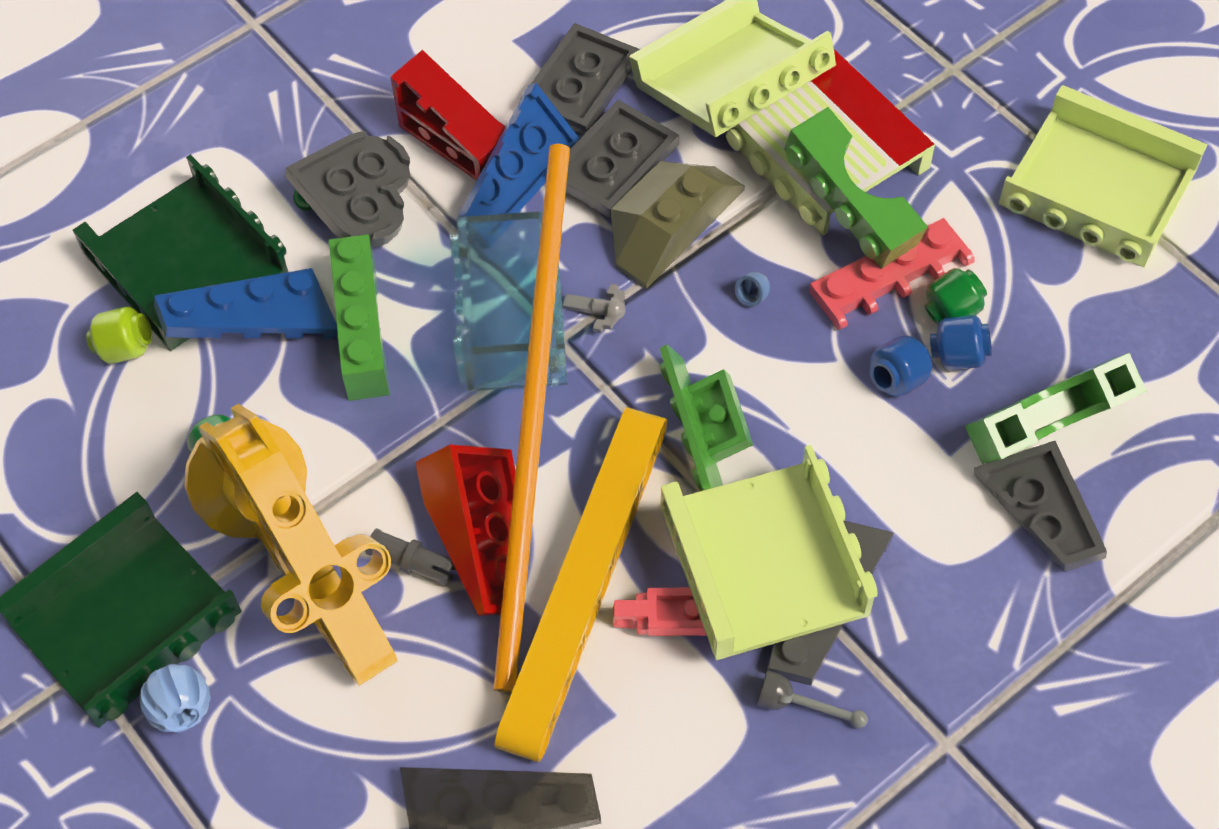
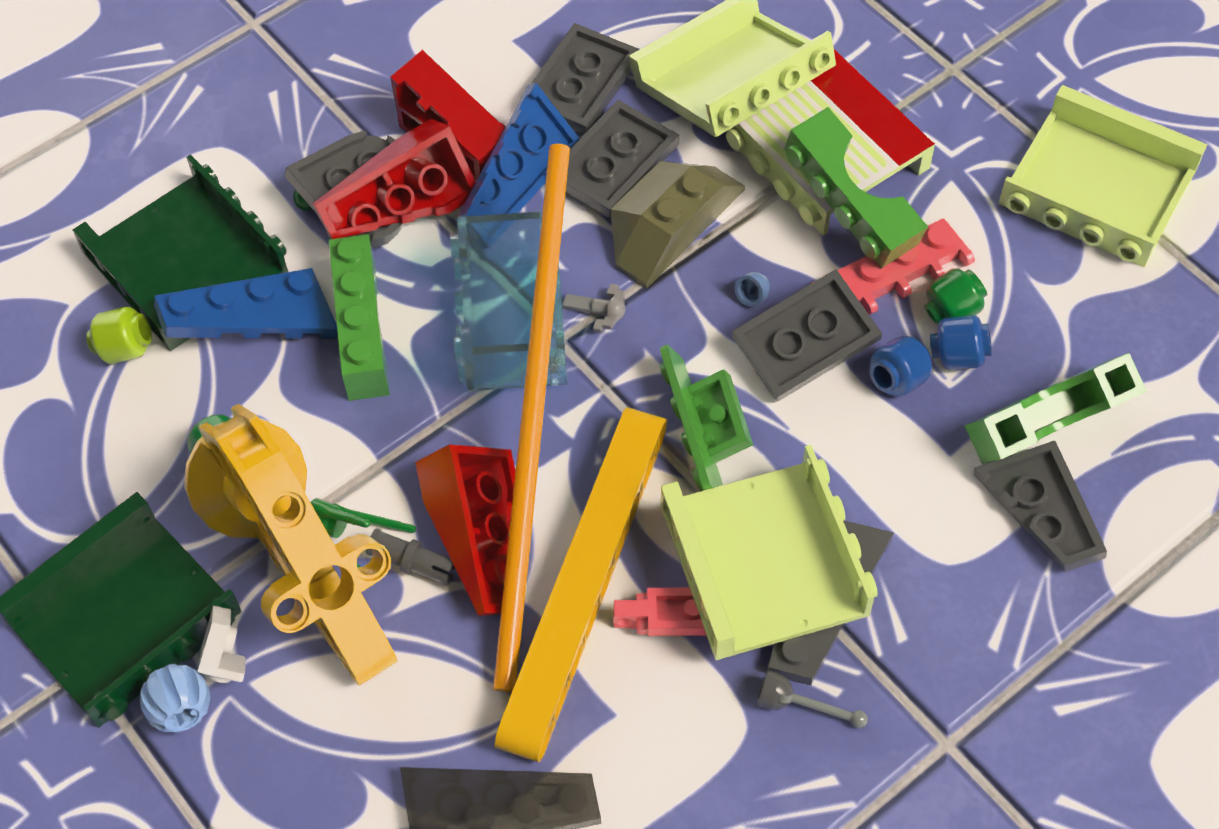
none -> white bracket [197,606,246,683]
none -> green plant [310,498,416,567]
none -> red wedge [313,119,476,239]
none -> dark grey plate [732,269,882,402]

